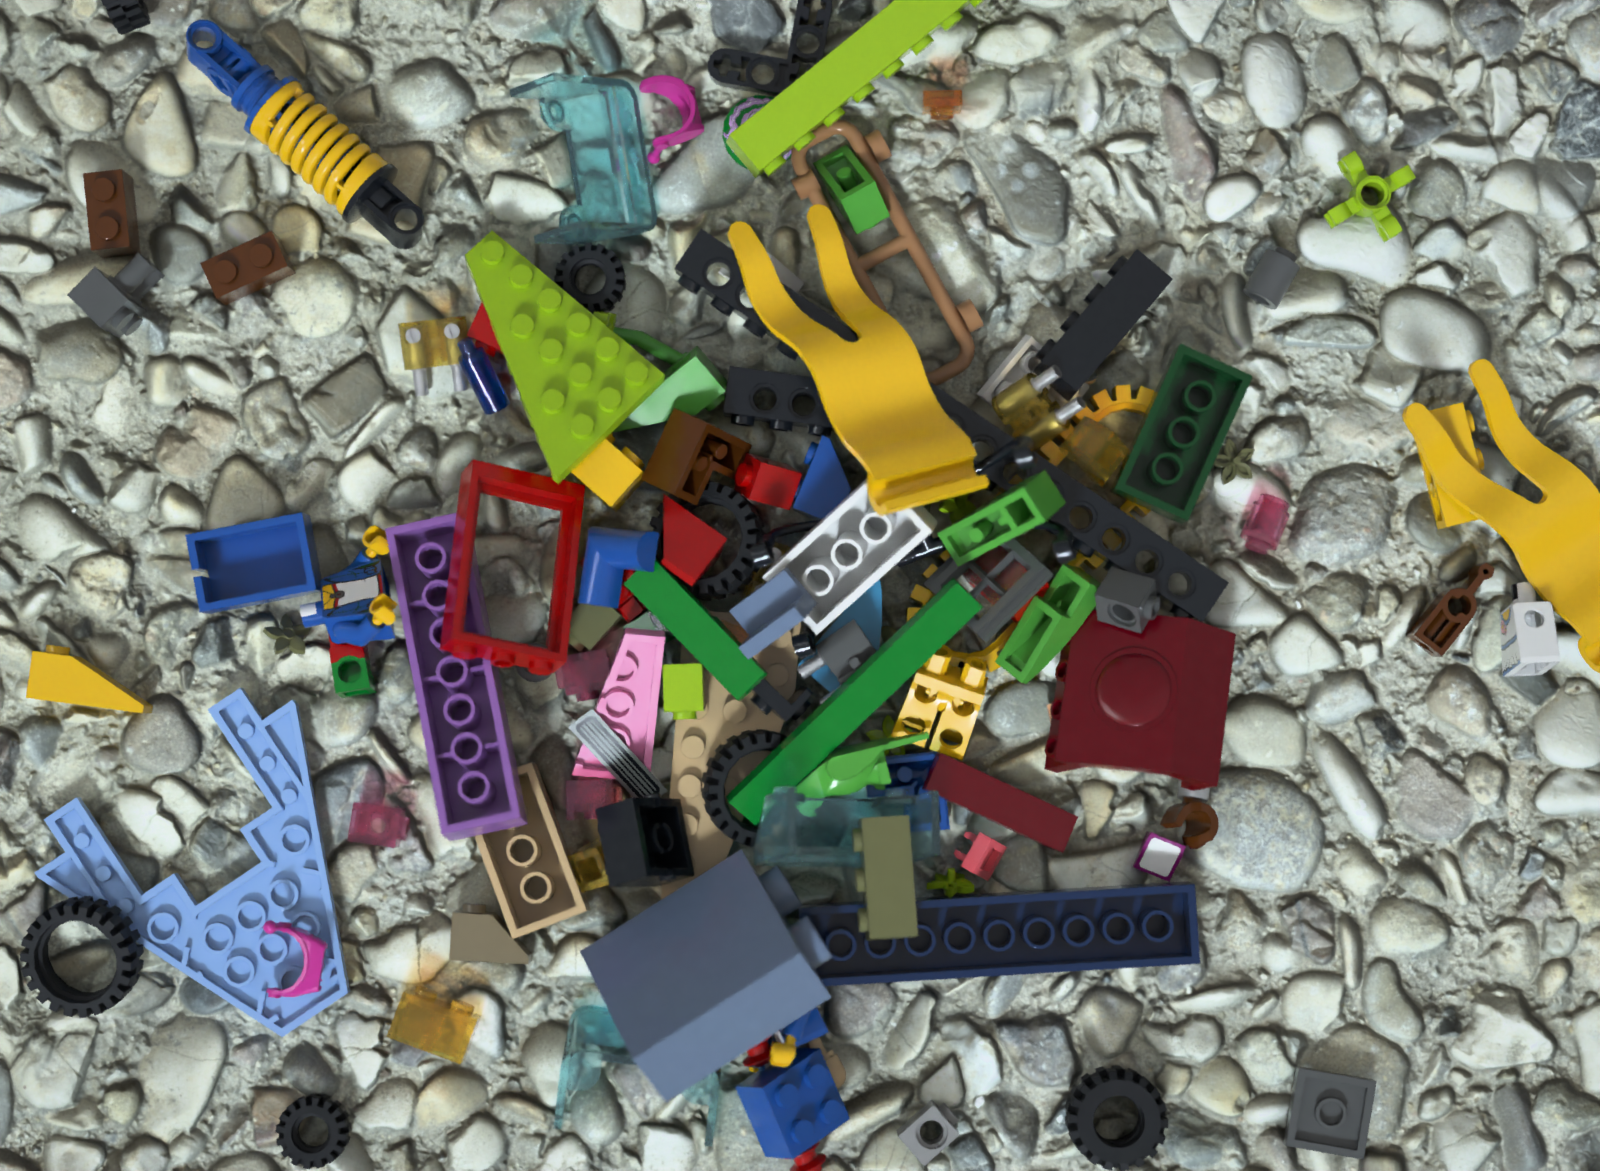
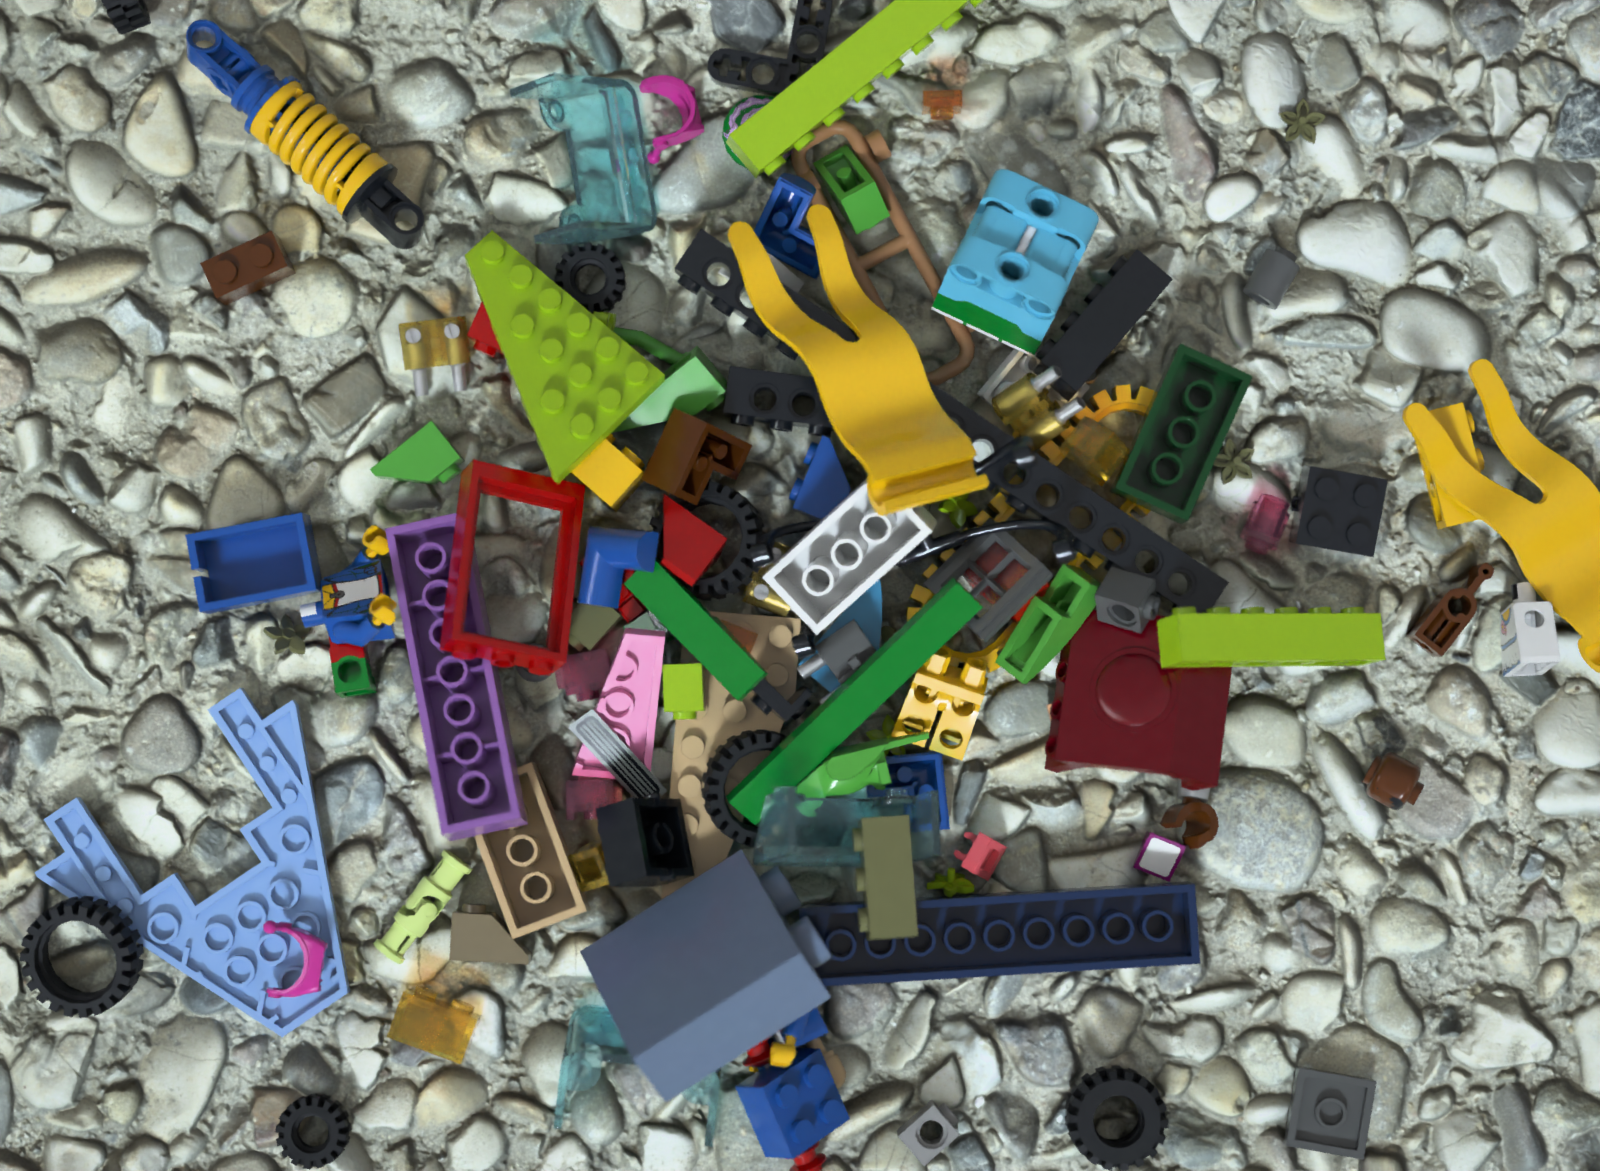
yellow slope [26,645,153,713] -> none
dark grey brick [67,252,165,338] -> none
reddish brown brick [83,169,141,258] -> none
clear pink brick [347,801,410,848] -> none
clear blue cylinder [457,337,510,415] -> none
sand blue panel [729,567,817,660] -> none
red brick [734,453,802,510] -> none
dark red tile [922,753,1078,853] -> none
bright green slope [937,469,1066,567] -> none
lime pin [1323,150,1416,242] -> none
none -> bright green slope [370,421,465,485]
none -> yellowish green piece [373,849,473,964]
none -> blue brick [754,173,820,279]
none -> medium azure piece [931,169,1099,357]
none -> lime brick [1157,607,1386,668]
none -> olive plant [1278,98,1326,144]
none -> black brick [1289,466,1388,557]
none -> reddish brown head [1362,752,1424,810]

